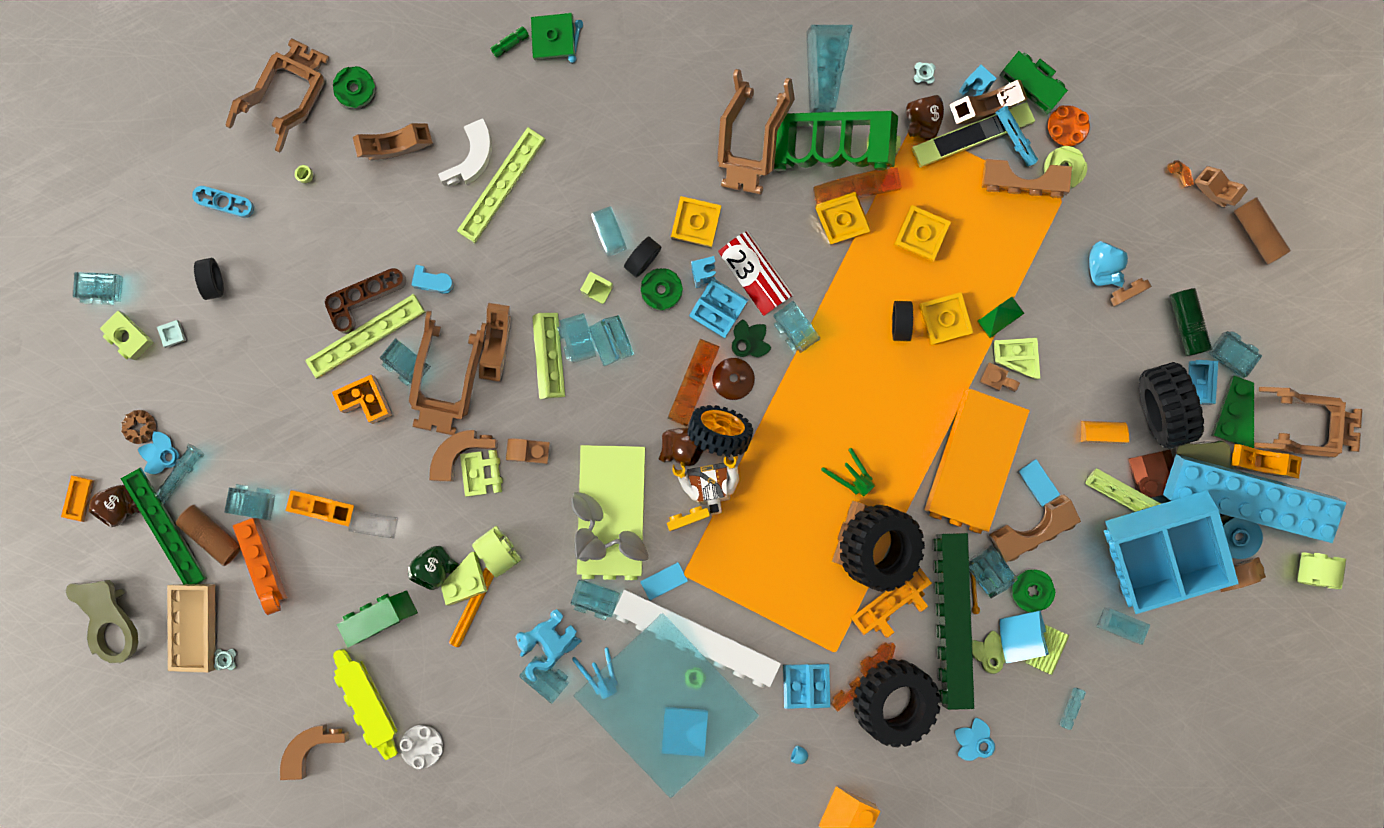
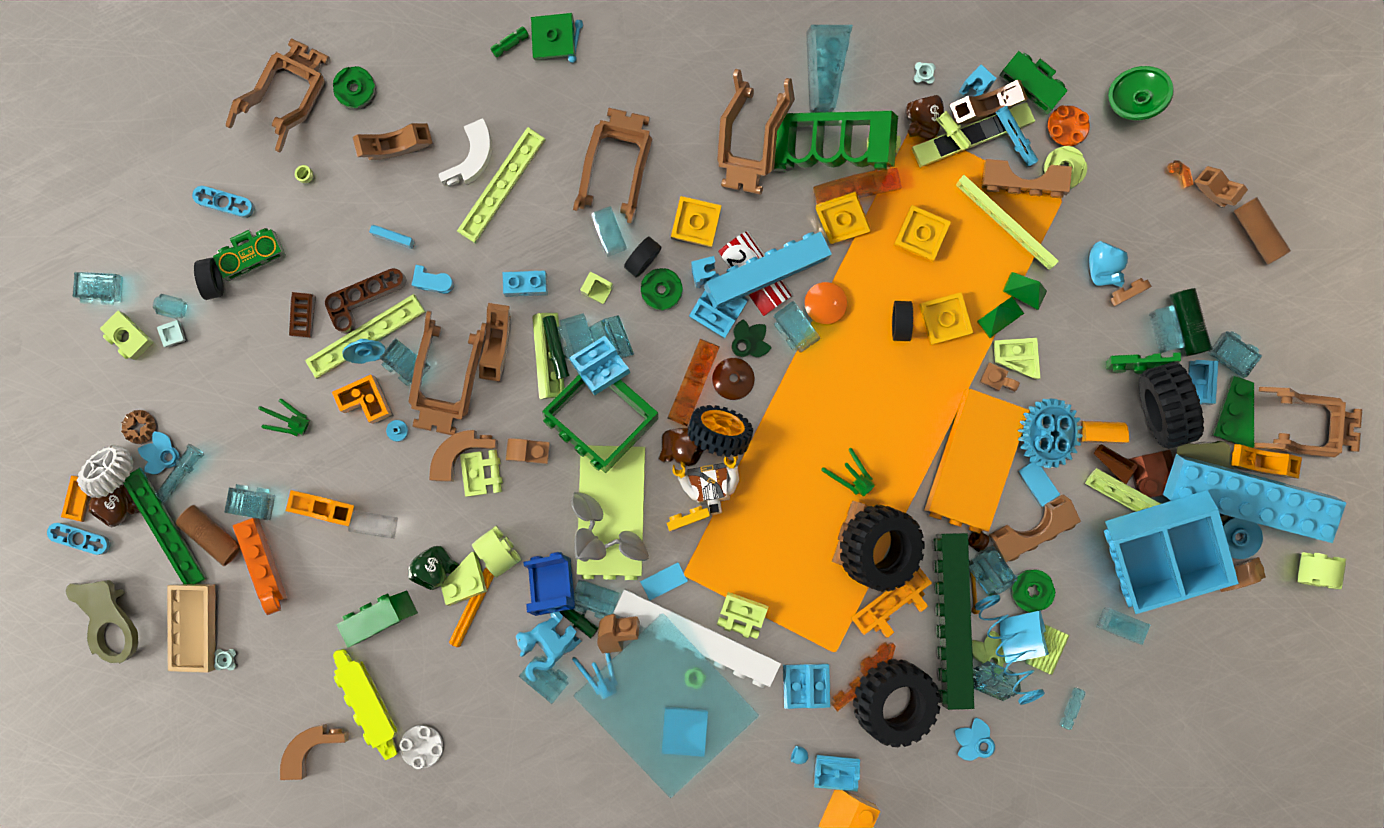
none -> medium azure beam [47,523,110,555]
none -> white gear [77,444,134,498]
none -> clear light blue brick [153,294,187,319]
none -> green piece [213,228,286,281]
none -> green plant [258,399,310,437]
none -> reddish brown slope [289,292,316,338]
none -> medium azure dish [342,339,386,364]
none -> medium azure tile [369,225,415,249]
none -> medium azure tile [386,420,409,442]
none -> medium azure brick [502,271,548,297]
none -> blue panel [523,552,575,616]
none -> dark green axle [542,315,570,379]
none -> green window [542,375,658,473]
none -> dark green axle [559,609,599,639]
none -> medium azure slope [569,336,630,396]
none -> medium nougat piece [573,108,652,223]
none -> medium nougat brick [597,614,640,653]
none -> medium azure brick [704,232,832,309]
none -> yellowish green plate [717,592,769,639]
none -> orange dish [804,282,847,324]
none -> medium azure hinge [814,755,860,792]
none -> yellowish green axle [936,111,971,150]
none -> yellowish green tile [956,175,1059,270]
none -> reddish brown bush [968,531,990,552]
none -> clear light blue brick [973,661,1021,701]
none -> medium azure piece [975,595,1045,705]
none -> green slope [1003,272,1047,310]
none -> medium azure gear [1018,398,1083,468]
none -> reddish brown slope [1094,444,1138,484]
none -> green wing [1106,352,1181,374]
none -> green dish [1108,66,1174,120]
none -> clear light blue brick [1149,305,1186,353]

